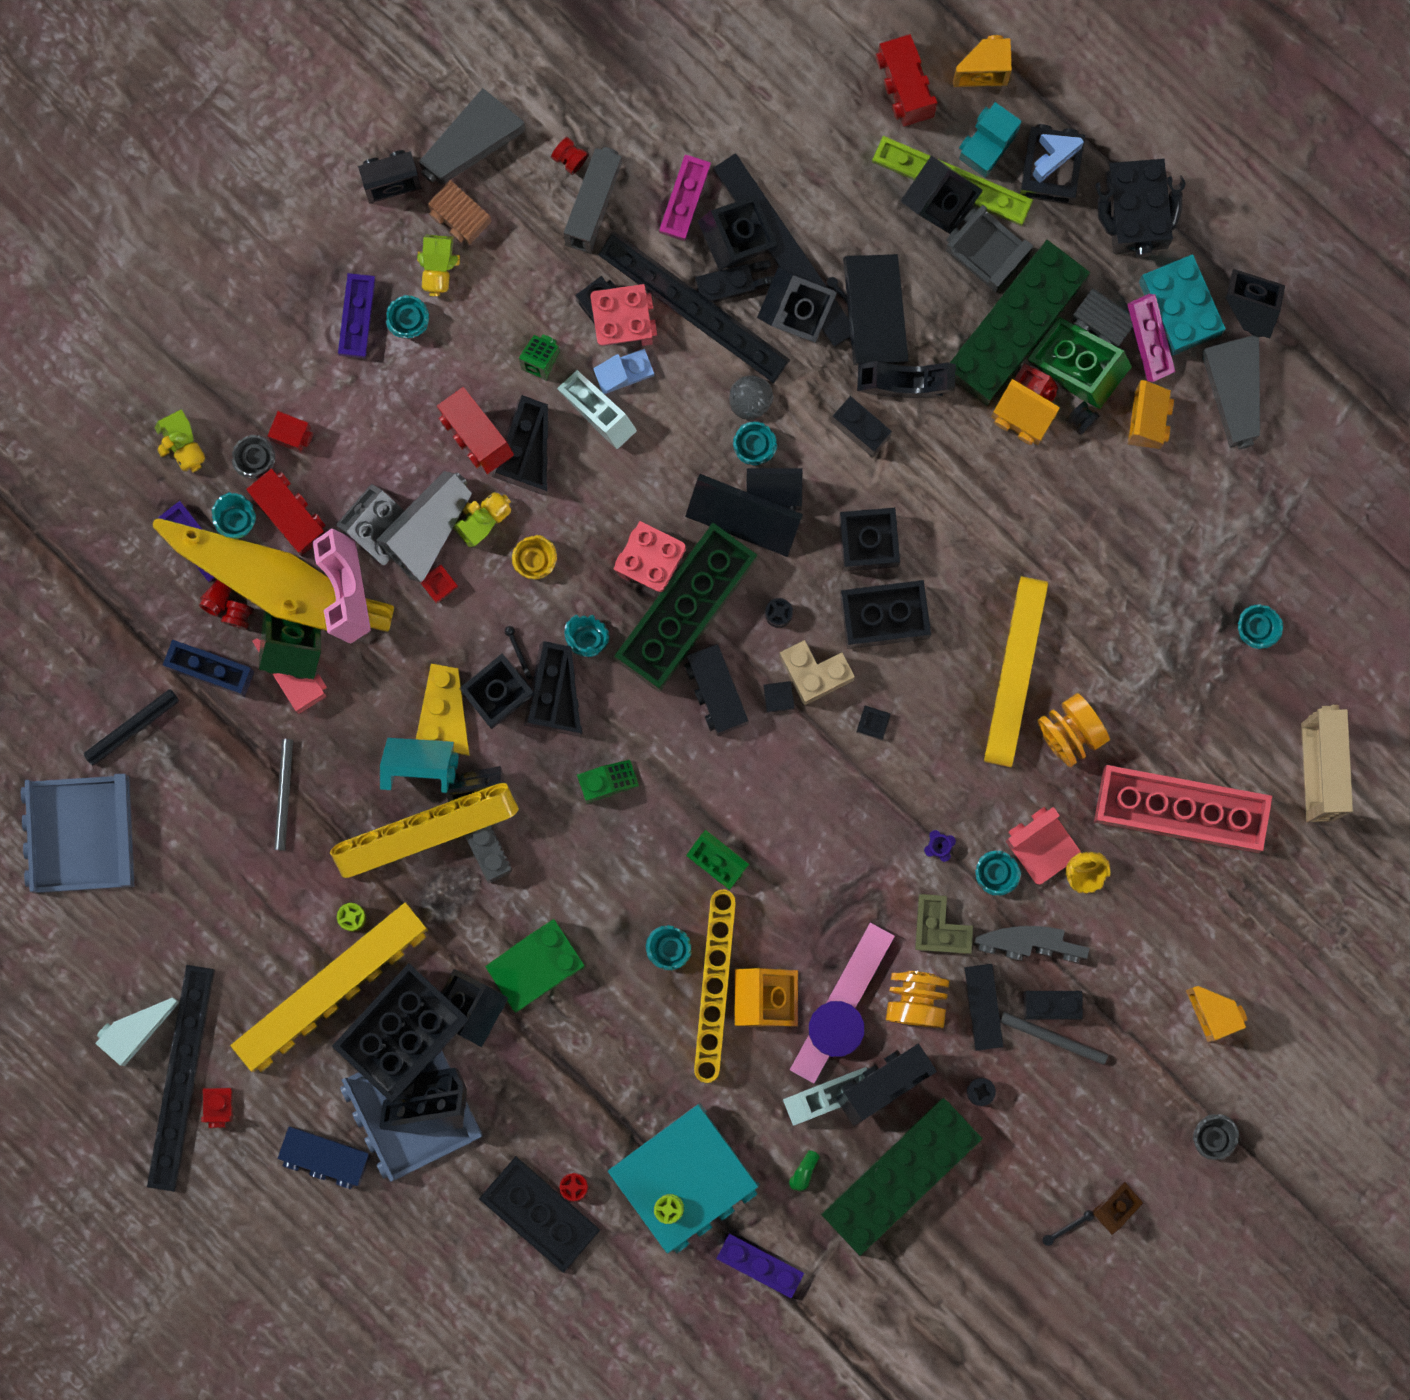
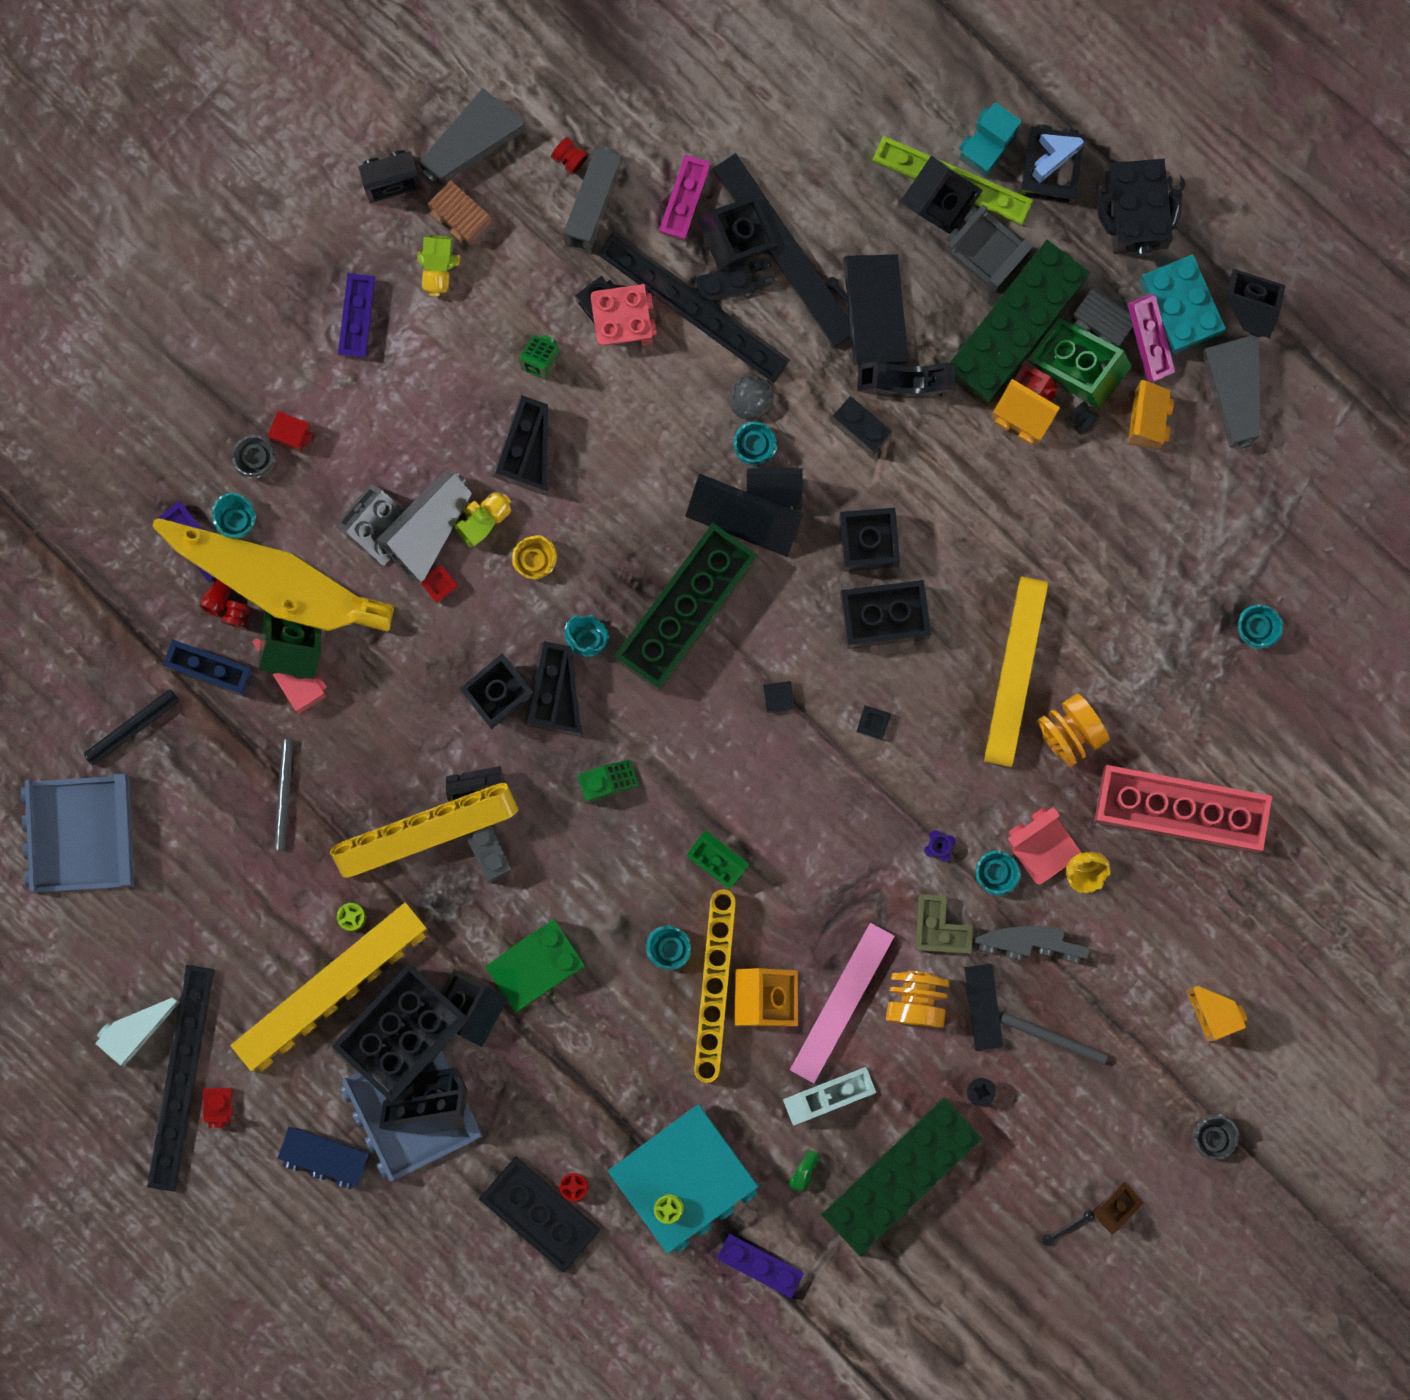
piece [155,409,205,473] -> none
red brick [246,468,326,556] -> none
bright pink arch [313,529,371,644] -> none
teal panel [380,737,459,793] -> none
teal hair [386,295,429,339] -> none
yellow wing [416,663,470,756] -> none
red wedge [437,387,514,474] -> none
black hinge [504,626,532,680] -> none
light aqua slope [557,370,637,449] -> none
light blue slope [593,349,654,394] -> none
coral bracket [614,521,686,592] -> none
black brick [684,644,749,736] -> none
black slope [757,267,837,343] -> none
black wheel [765,598,793,628] -> none
tan brick [779,640,855,706] -> none
dark purple tile [809,1001,864,1057] -> none
black wedge [835,1043,937,1126] -> none
red wedge [875,34,938,127] -> none
light orange slope [953,35,1012,87] -> none
black brick [1023,991,1083,1020] -> none
tan window [1301,705,1353,822] -> none

